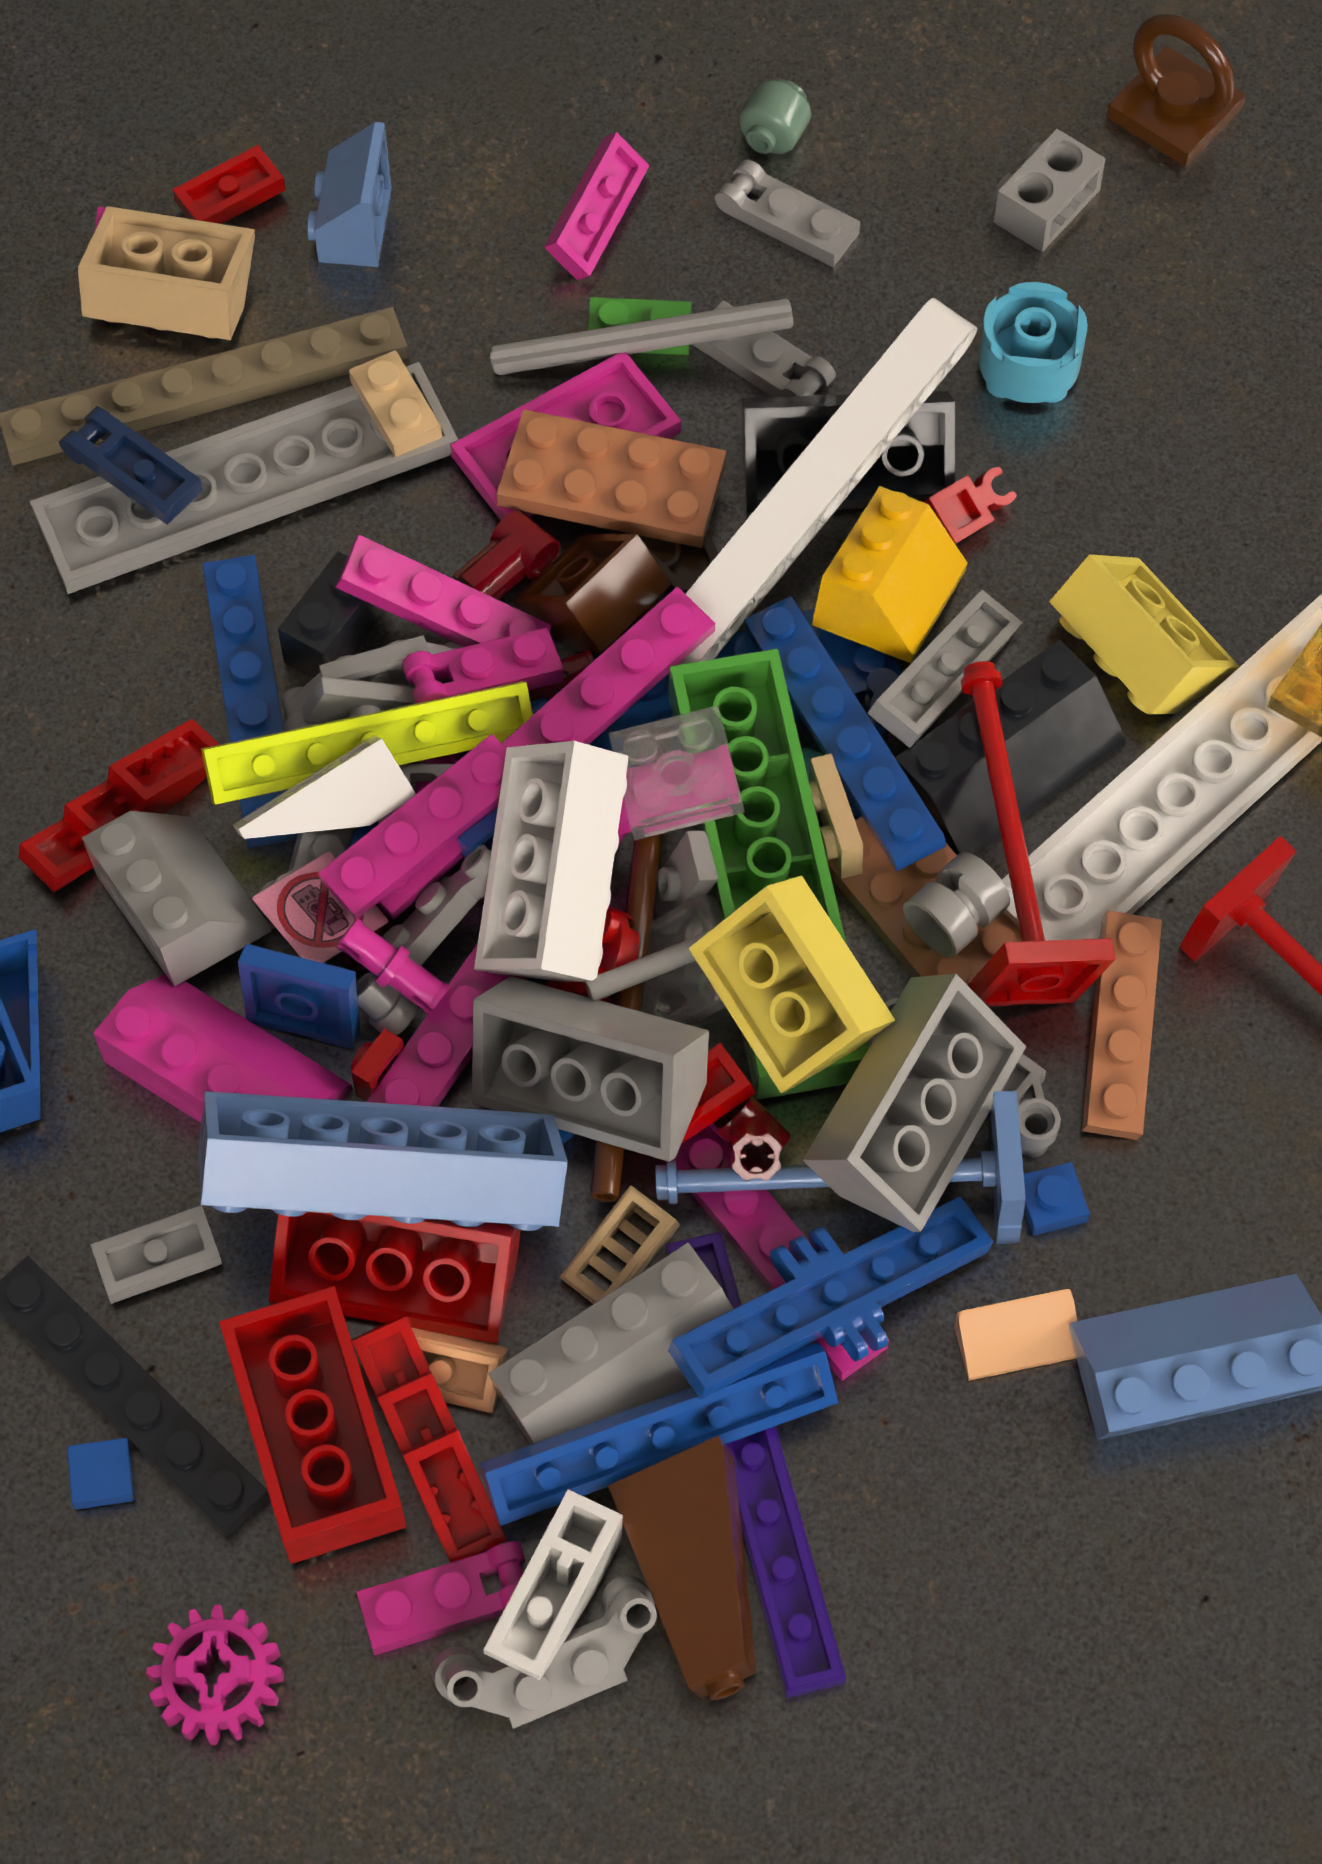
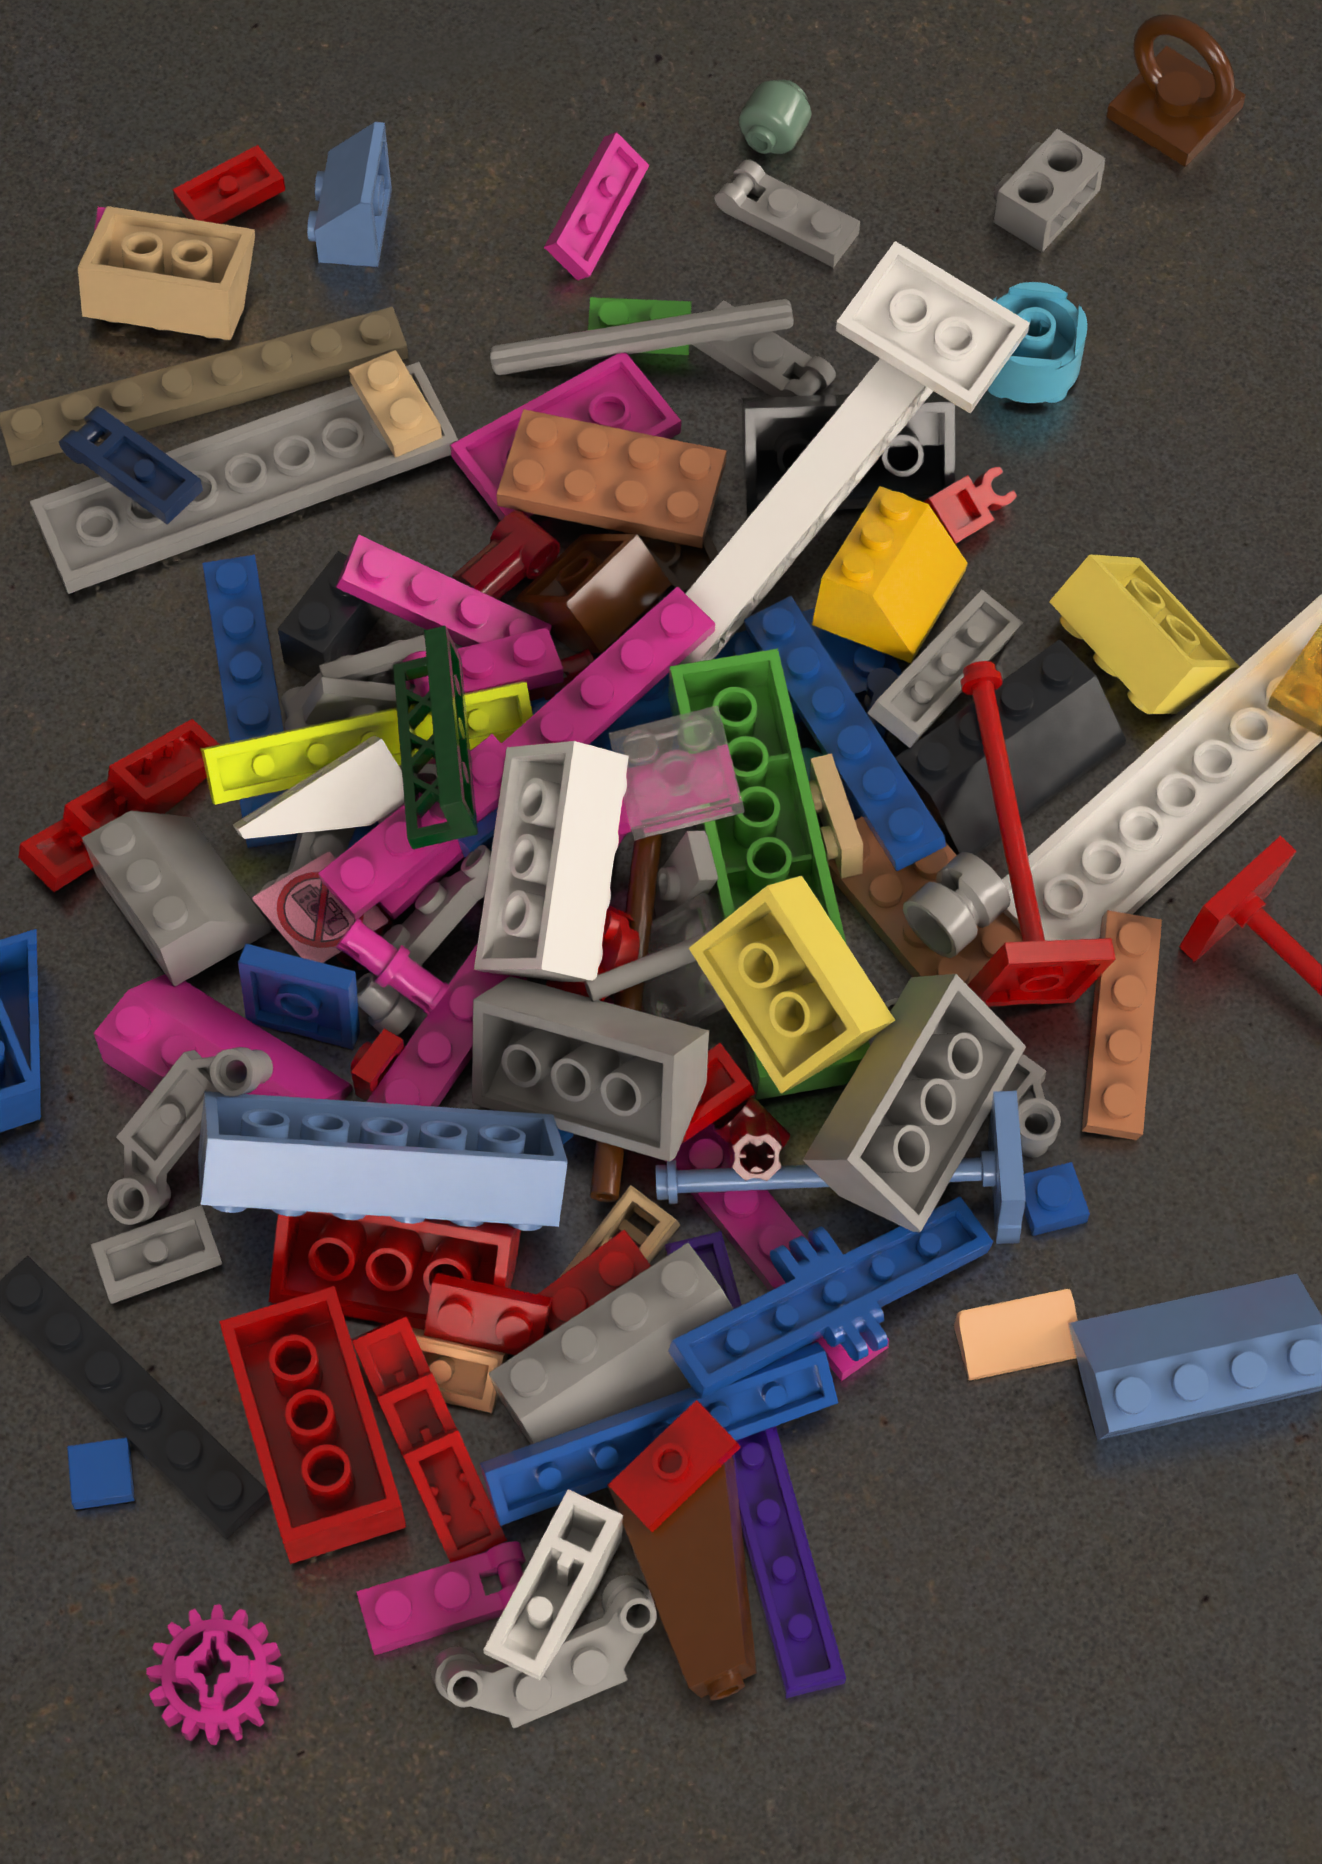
none -> light grey plate [107,1047,273,1225]
none -> dark green fence [393,625,478,850]
none -> red plate [424,1273,552,1355]
none -> red plate [538,1229,652,1331]
none -> red plate [608,1400,741,1532]
none -> white plate [836,241,1030,413]

